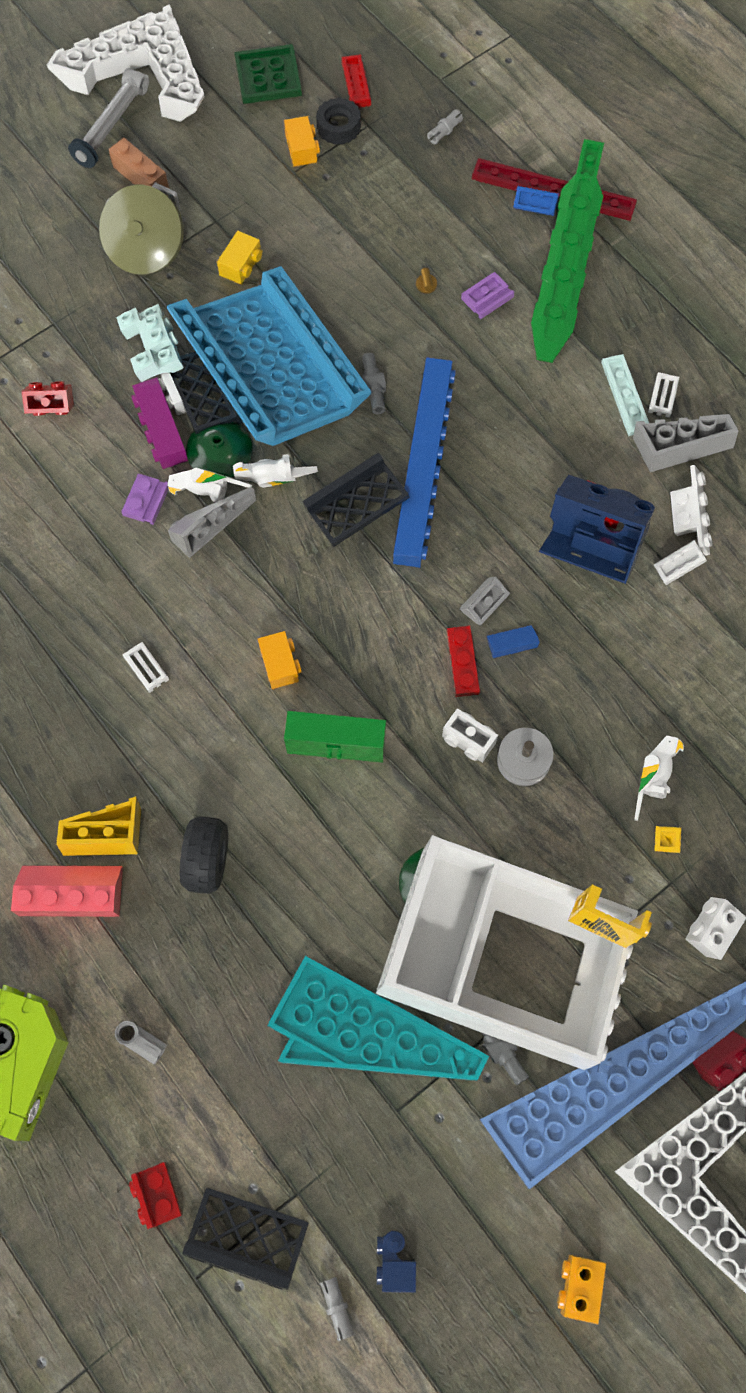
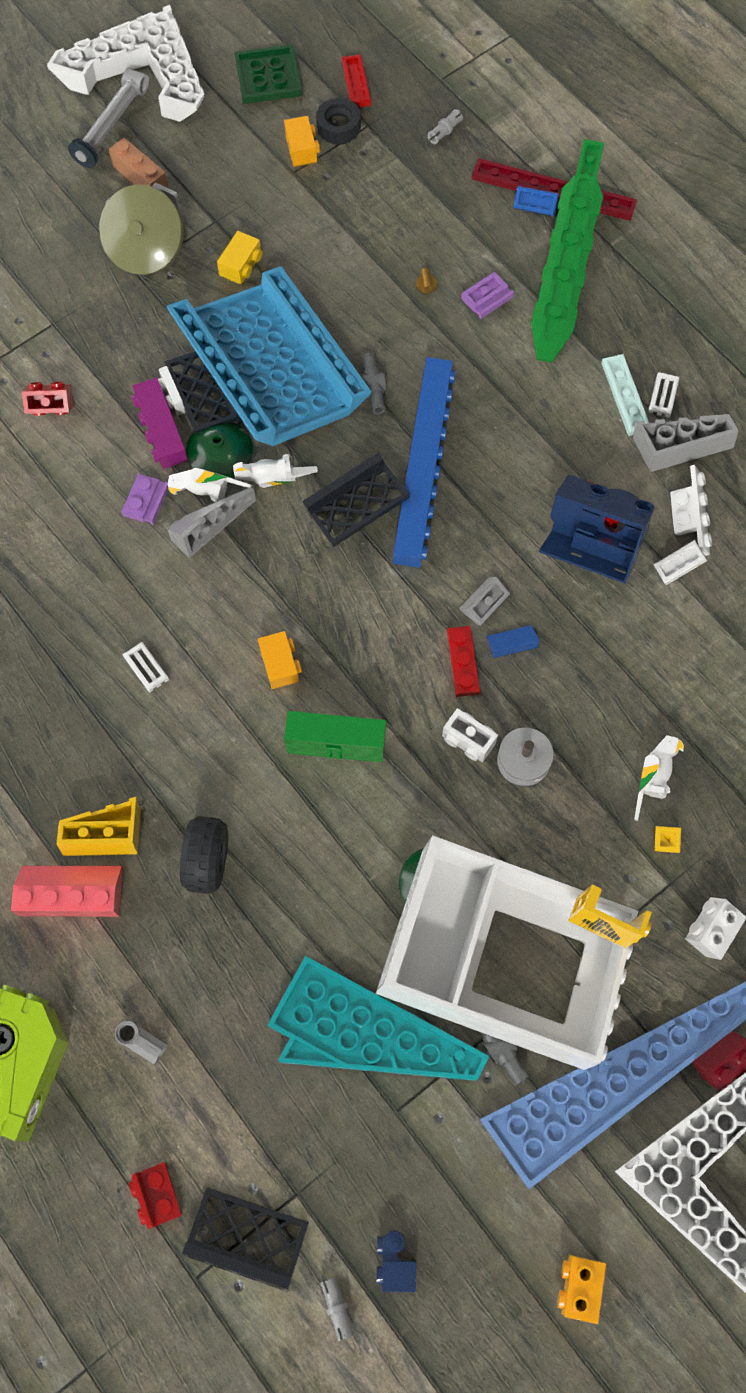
light aqua bracket [116,304,184,382] -> none

